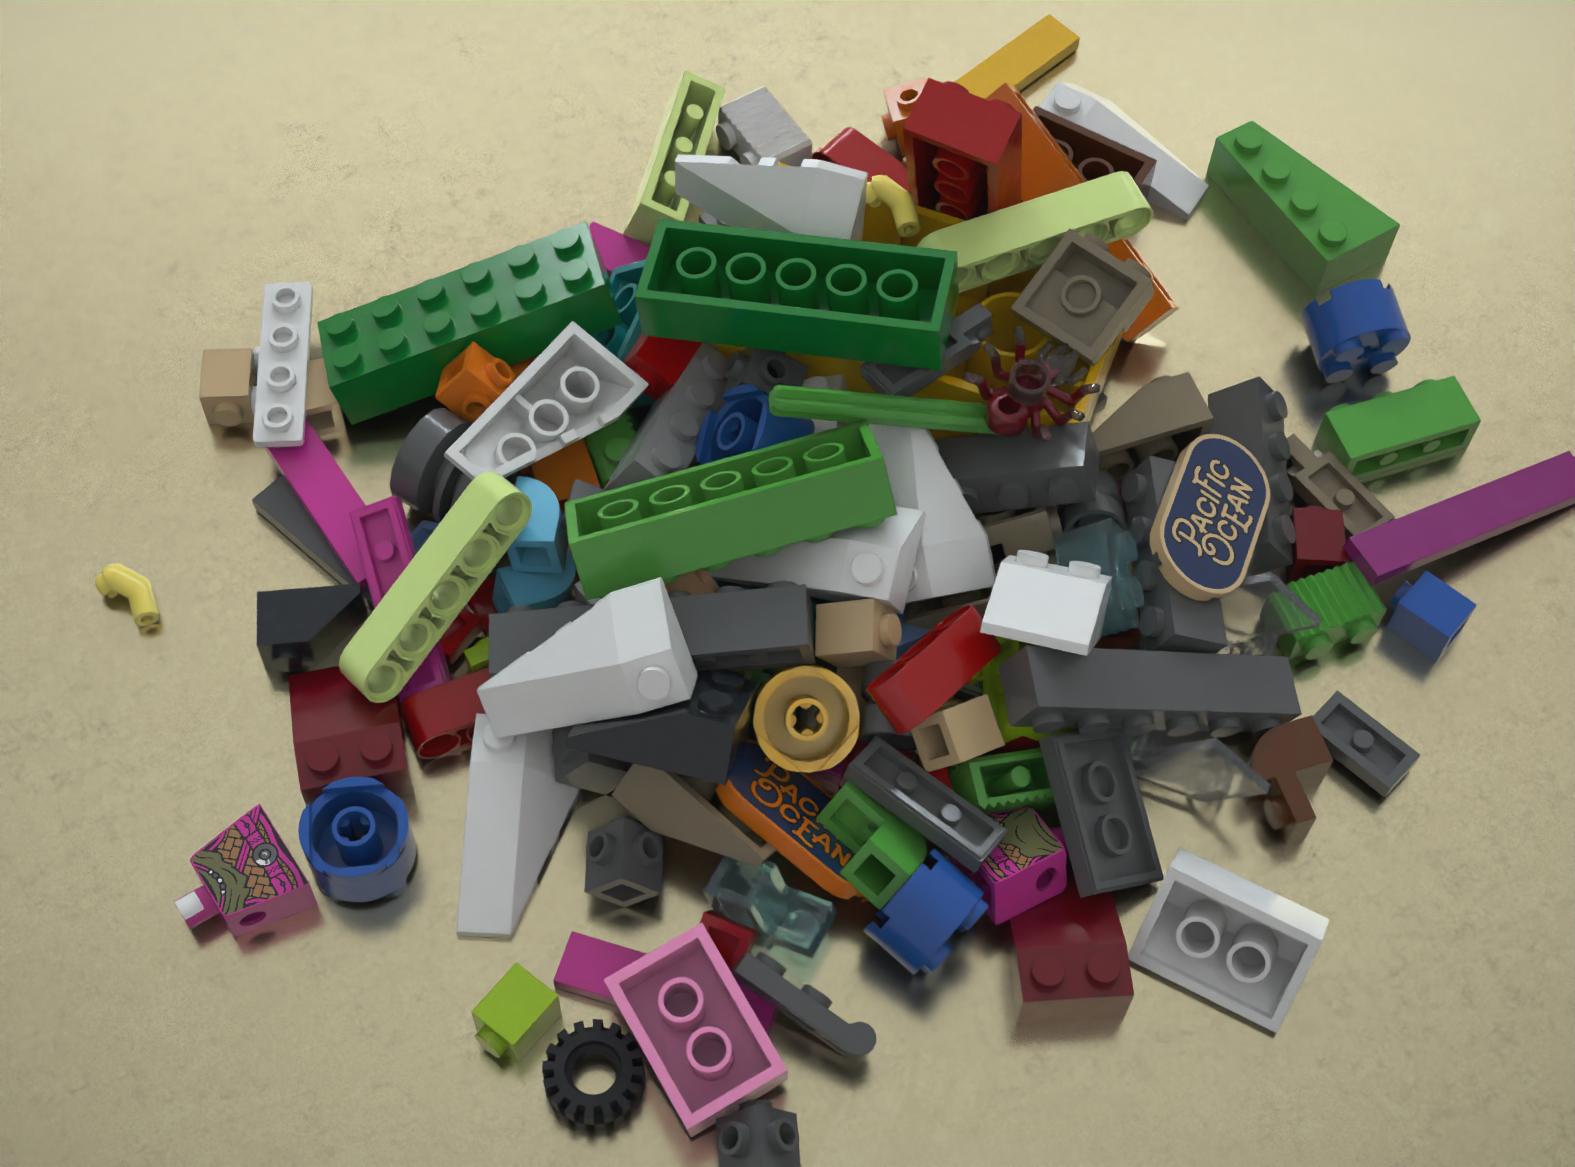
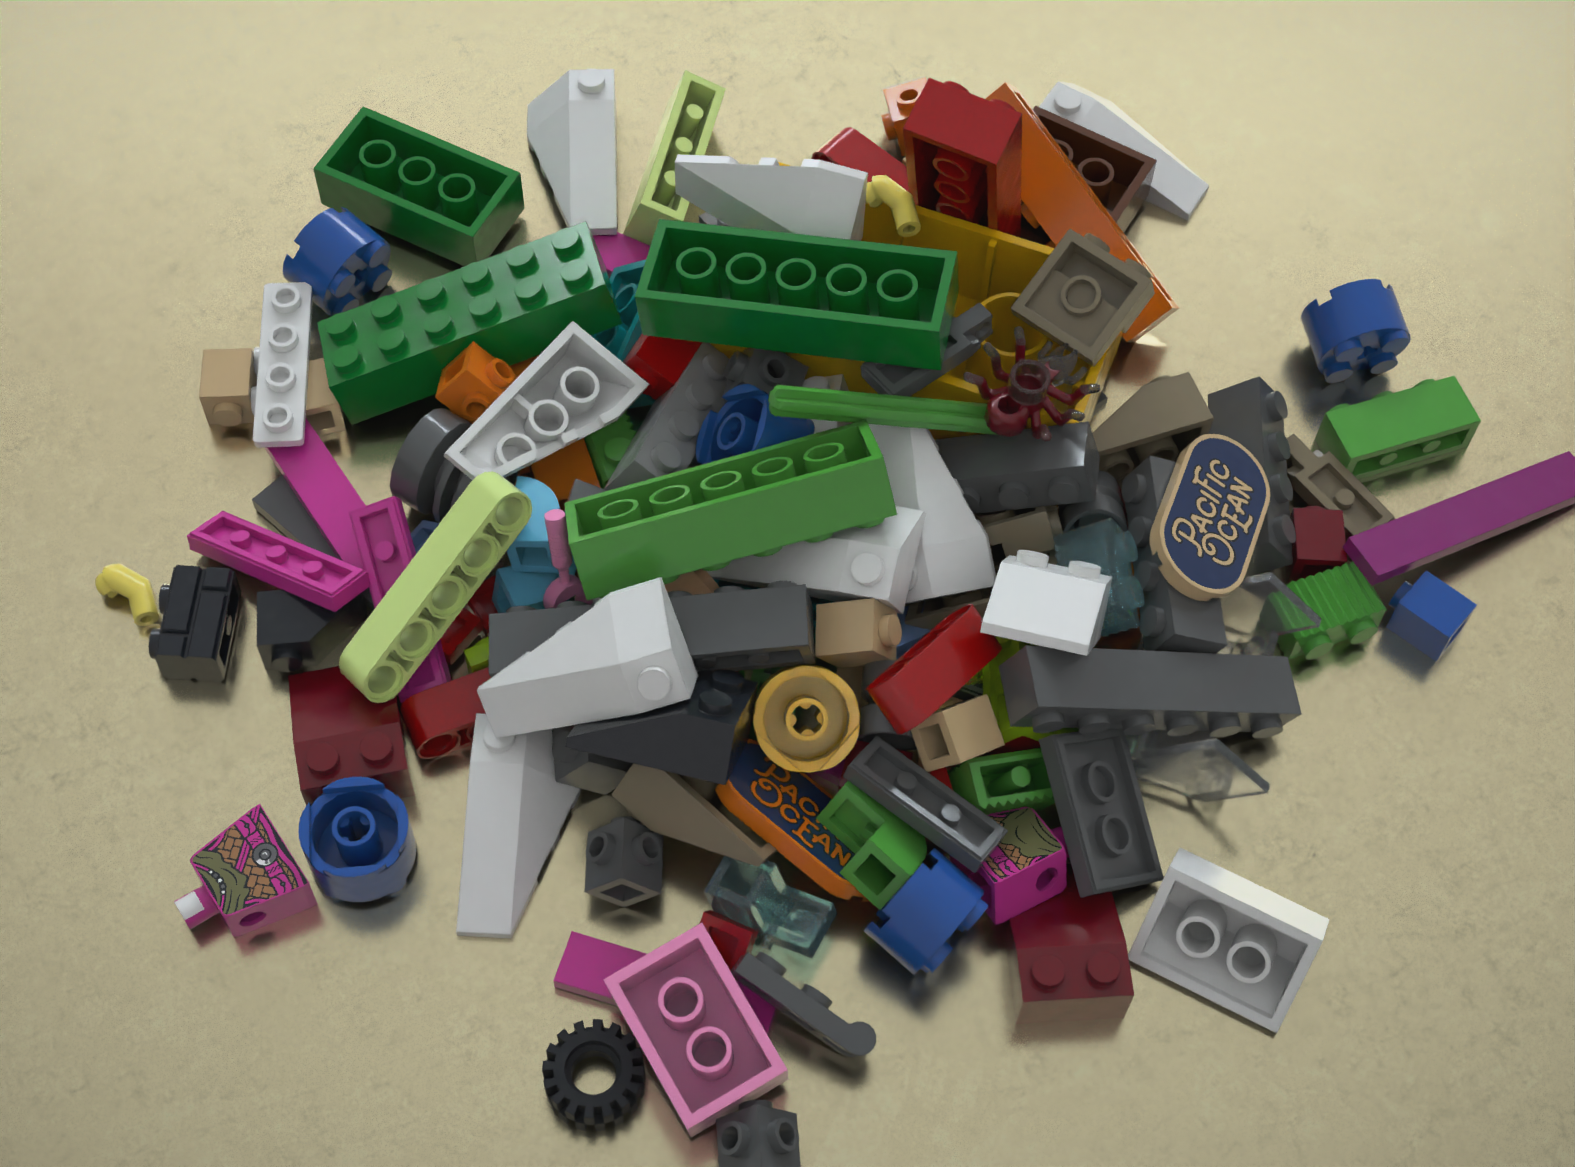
lime brick [471,962,562,1064] -> none
white brick [716,86,813,166] -> none
yellowish green beam [917,171,1153,293] -> none
yellow tile [955,14,1080,99] -> none
bright green wedge [1207,120,1400,296] -> none
reddish brown brick [1242,715,1333,845] -> none
dark grey plate [1313,690,1421,797] -> none
none -> black brick [149,565,242,682]
none -> dark pink tile [187,511,371,612]
none -> blue brick [283,207,392,316]
none -> green brick [313,106,525,266]
none -> white wedge [527,69,617,235]
none -> bright pink piece [543,509,593,609]

